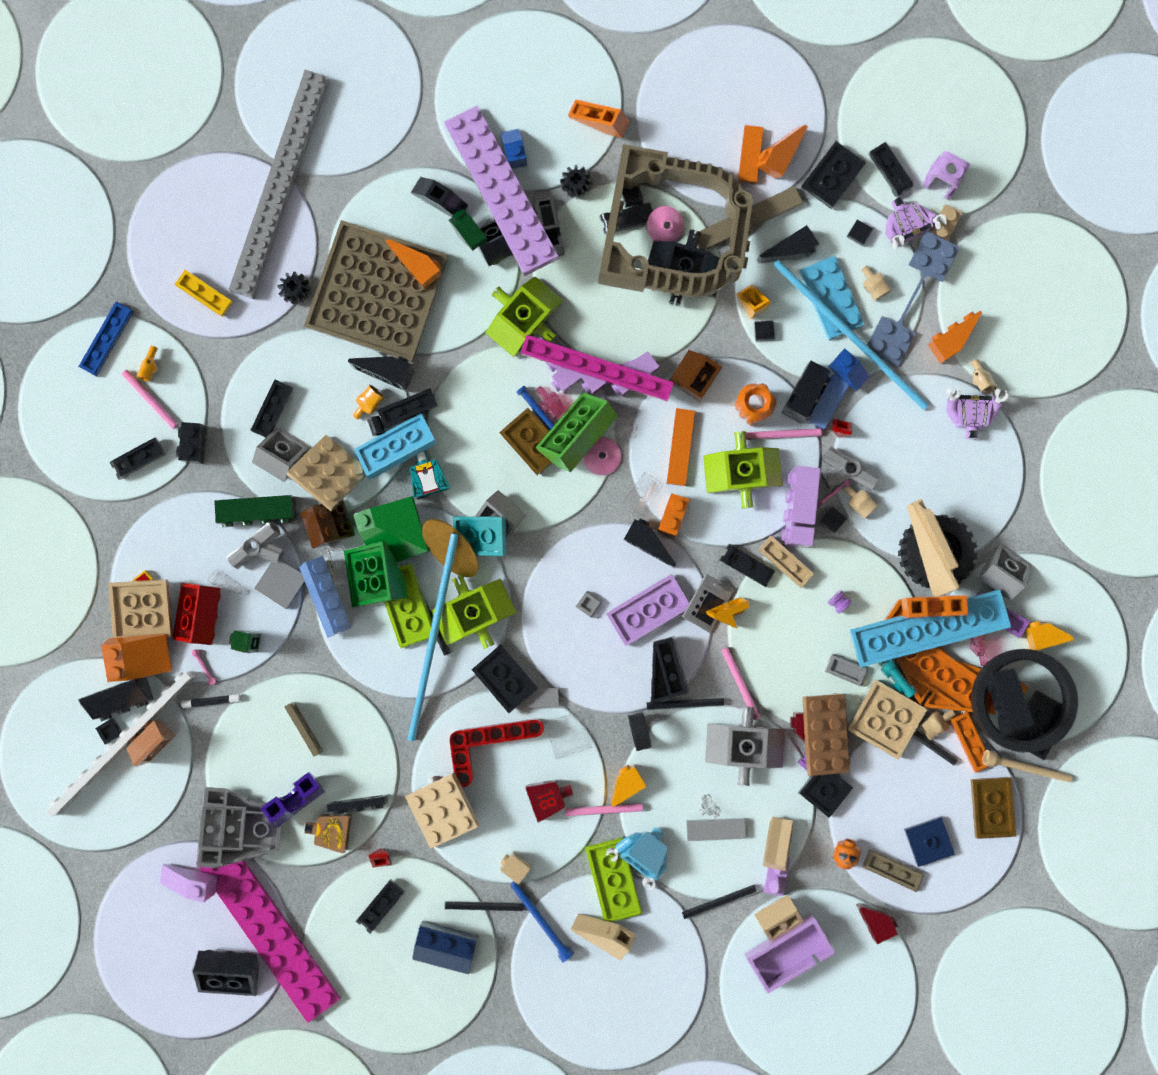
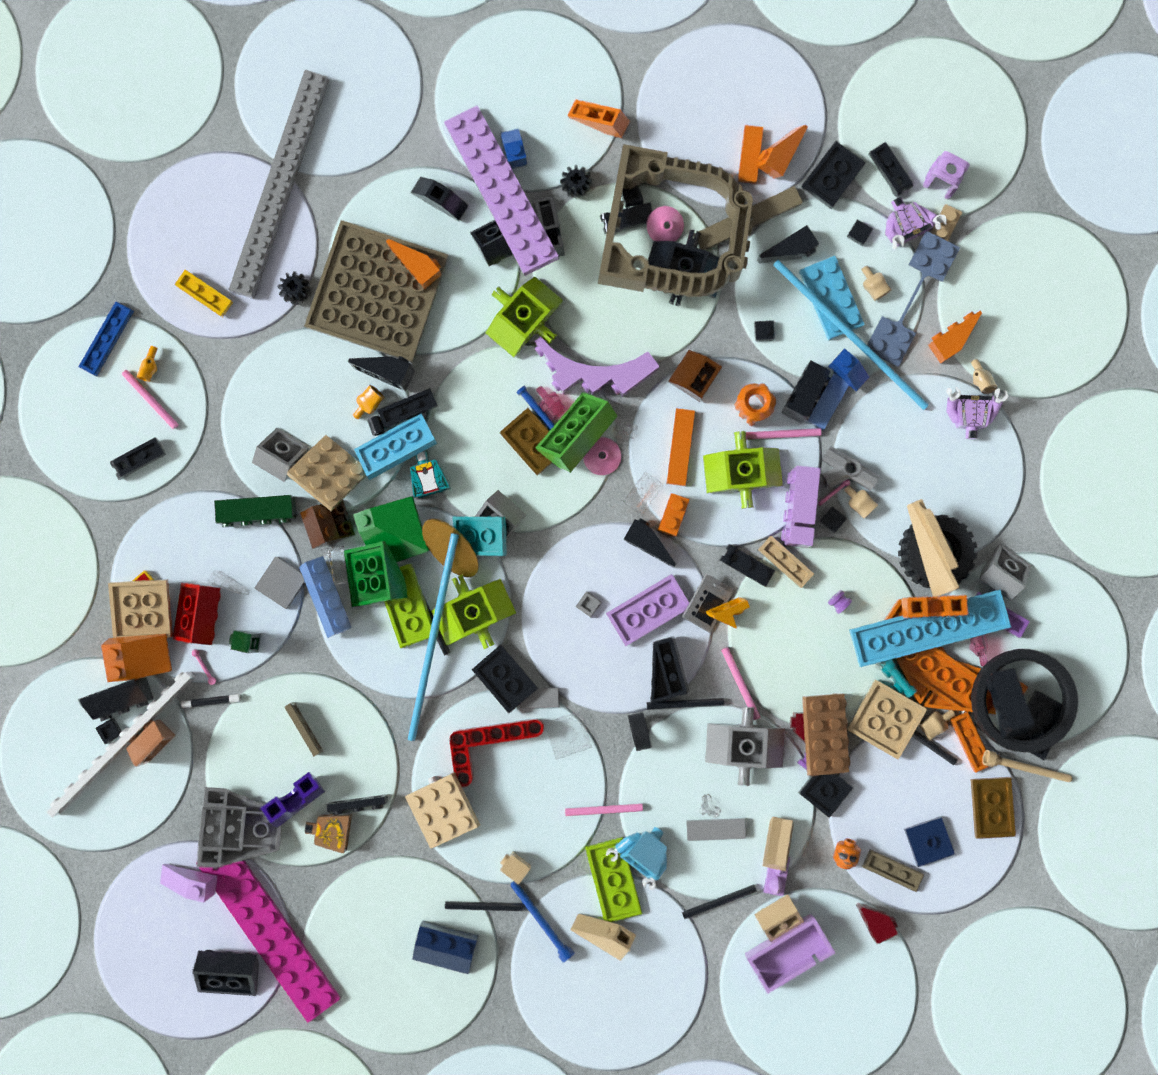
black brick [176,422,207,464] -> none
light grey piece [227,521,284,570] -> none
black plate [250,379,293,438] -> none
black plate [355,879,405,934] -> none
red slope [369,848,392,868] -> none
dark green slope [448,209,488,251] -> none
dark pink plate [521,335,674,402] -> none
dark red torso [525,780,574,823] -> none
light orange slope [611,764,647,807] -> none
light orange slope [736,284,771,319] -> none
light grey tile [824,654,868,686] -> none
red slope [832,419,852,438] -> none
light orange slope [1025,620,1074,650] -> none

